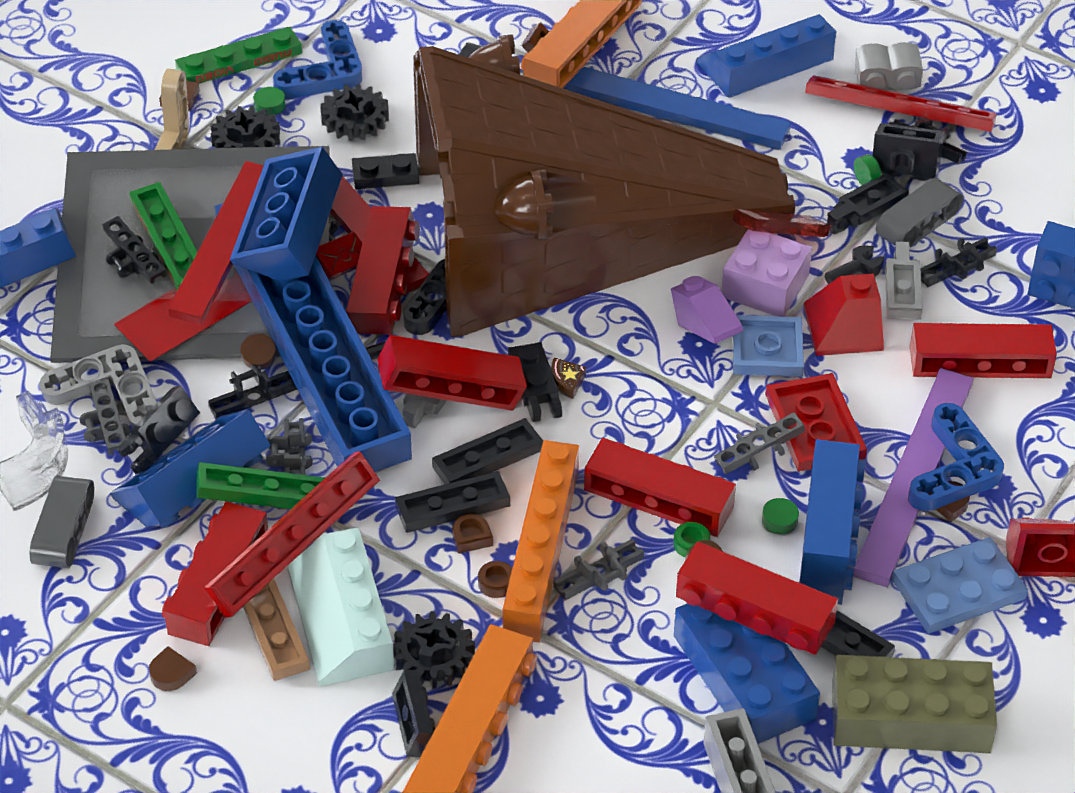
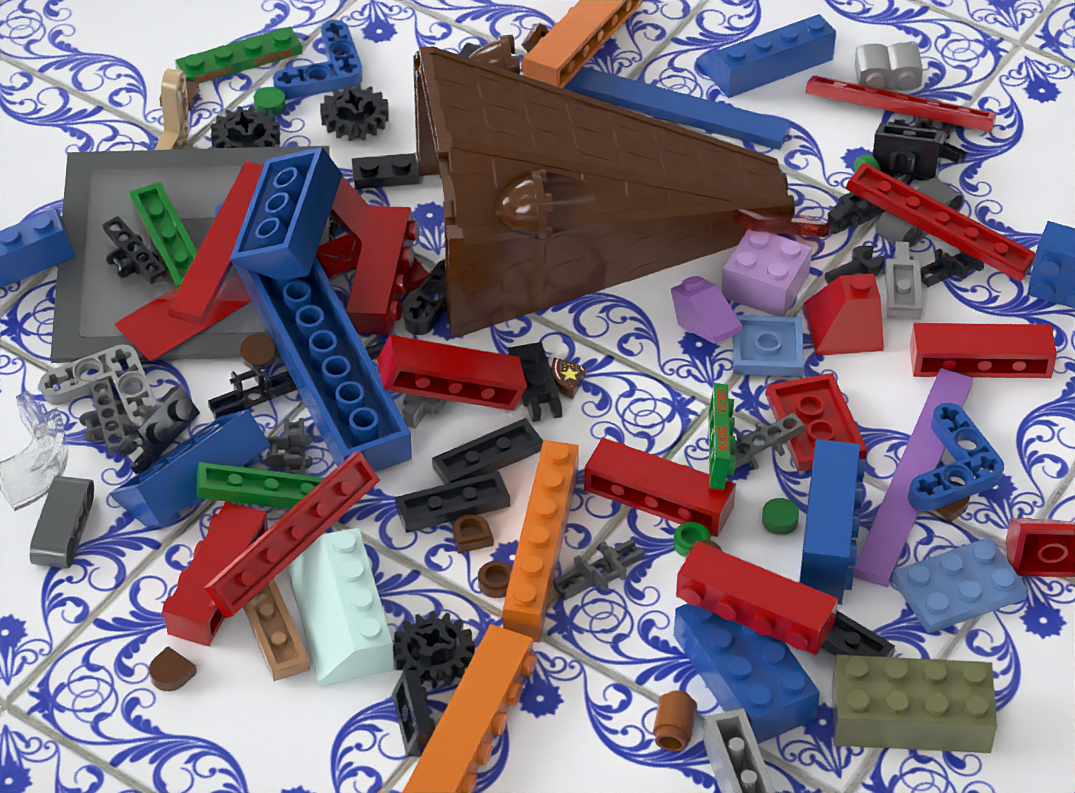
none -> dark orange brick [653,690,698,752]
none -> green plate [708,383,736,490]
none -> red tile [846,162,1036,282]

